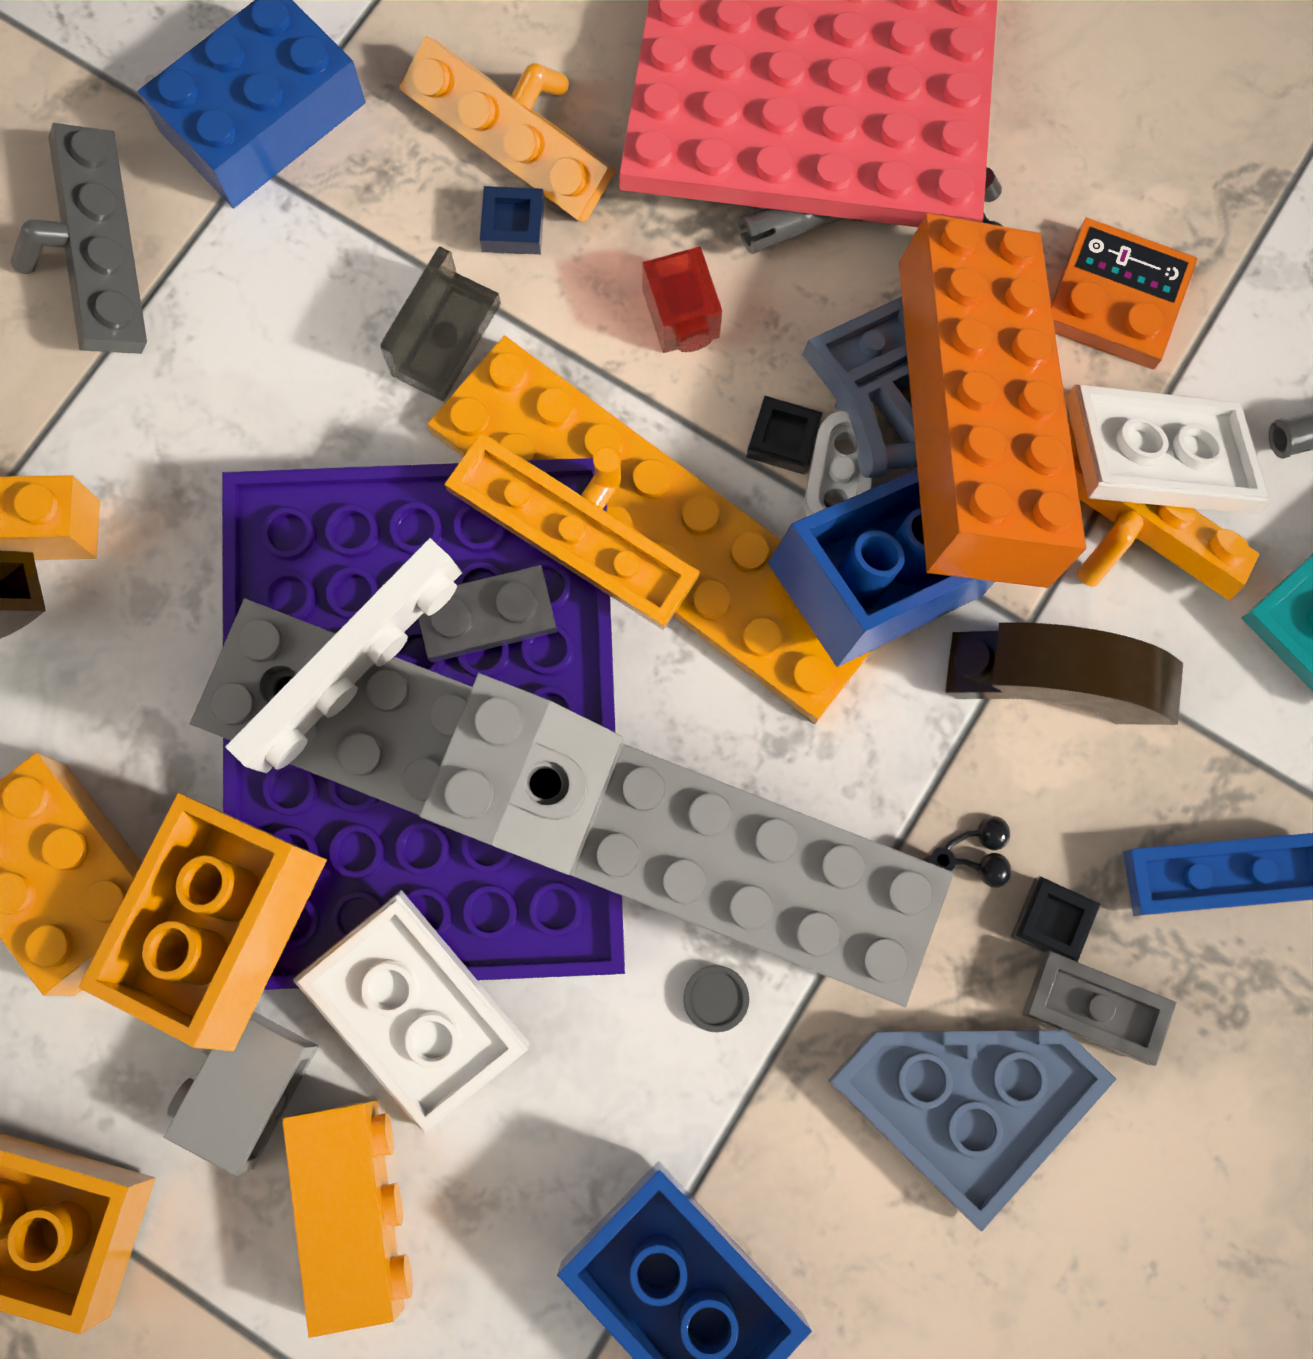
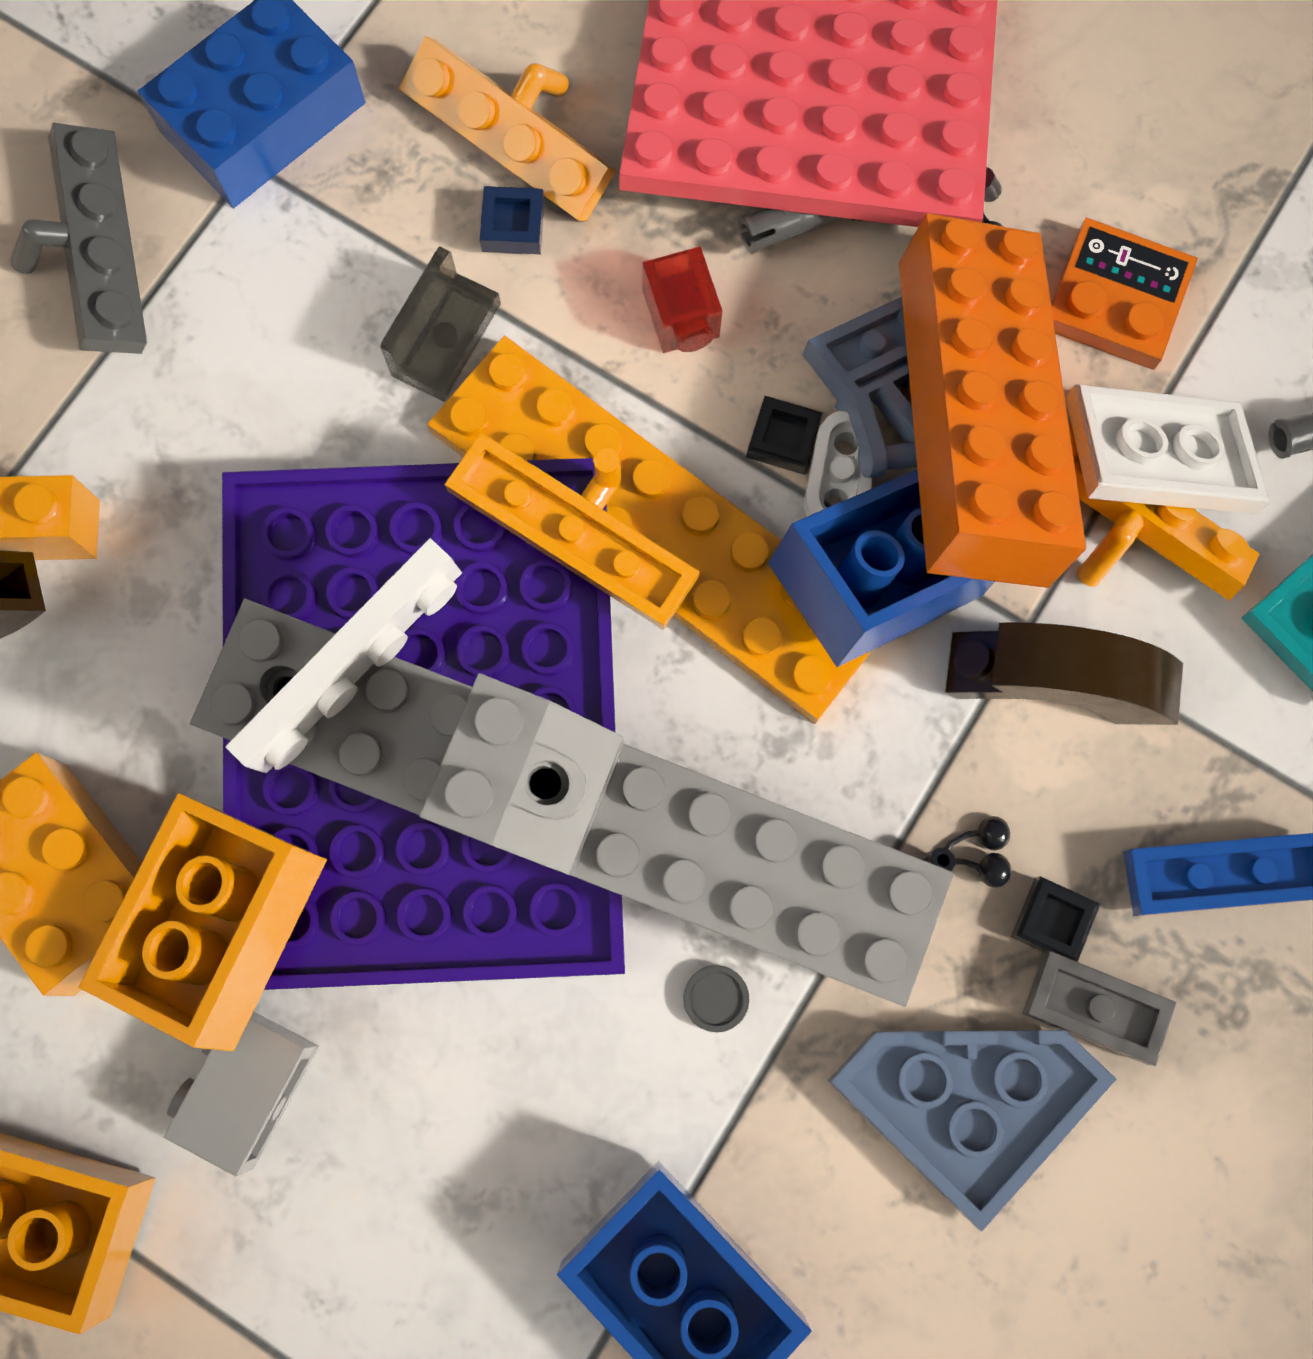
light orange brick [282,1099,413,1338] -> none
white tile [293,890,530,1134] -> none
flat silver plate [419,565,557,663] -> none

